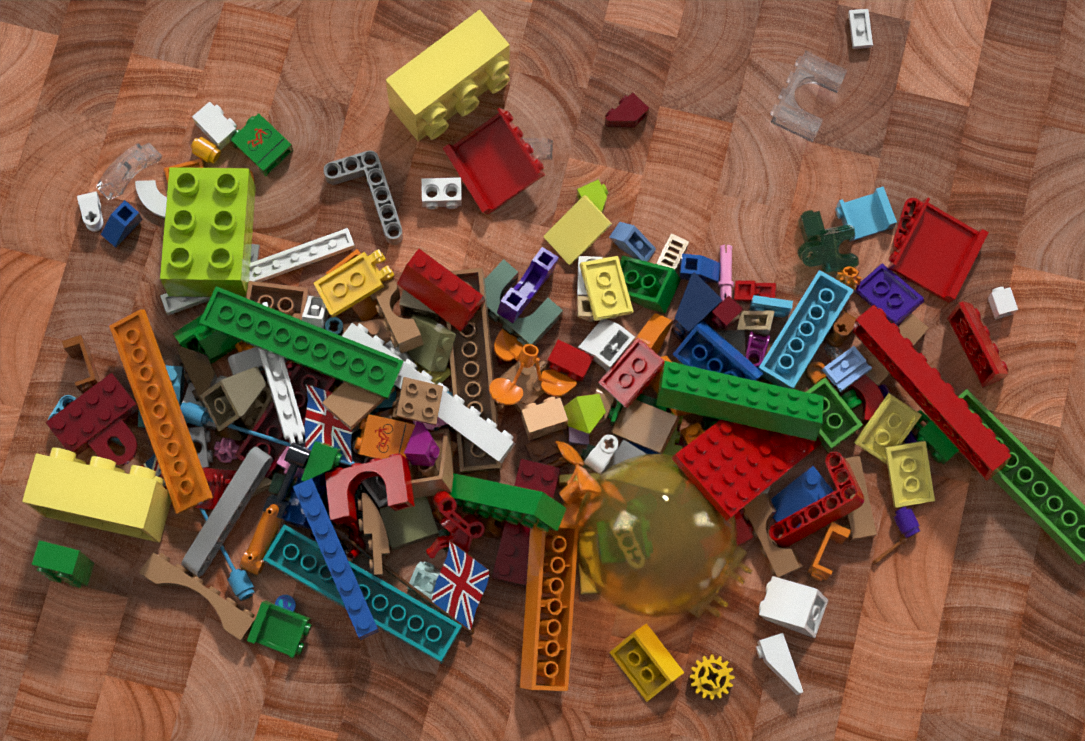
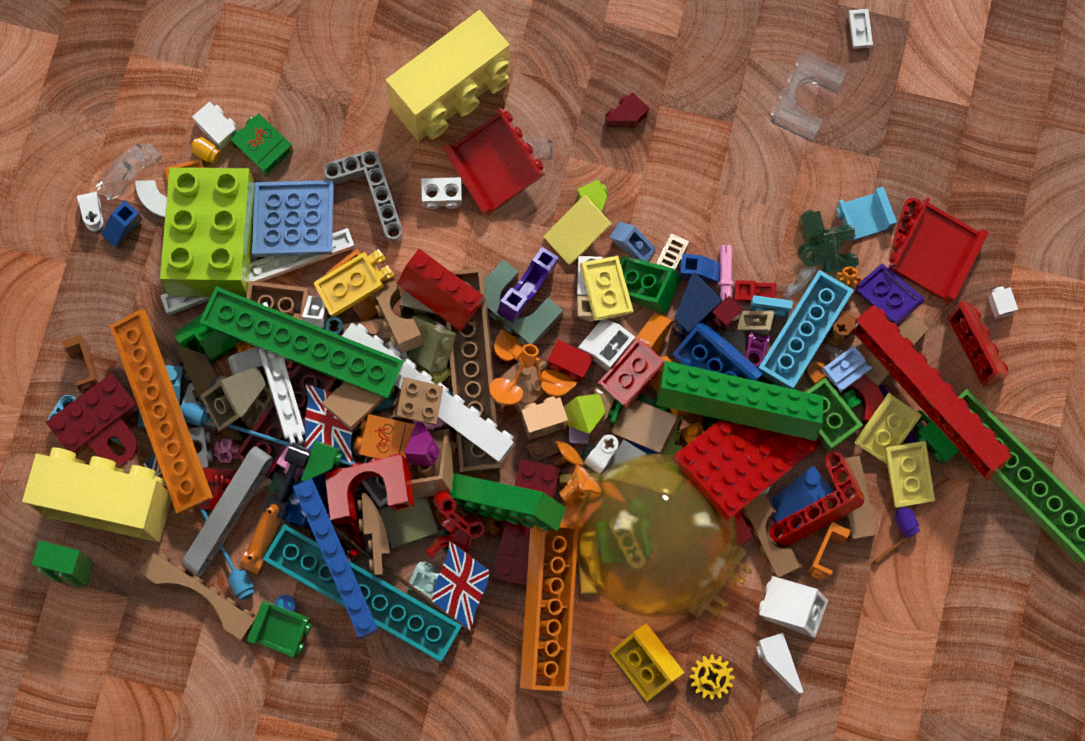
none -> medium blue plate [252,180,334,257]
none -> clear slope [782,266,817,300]

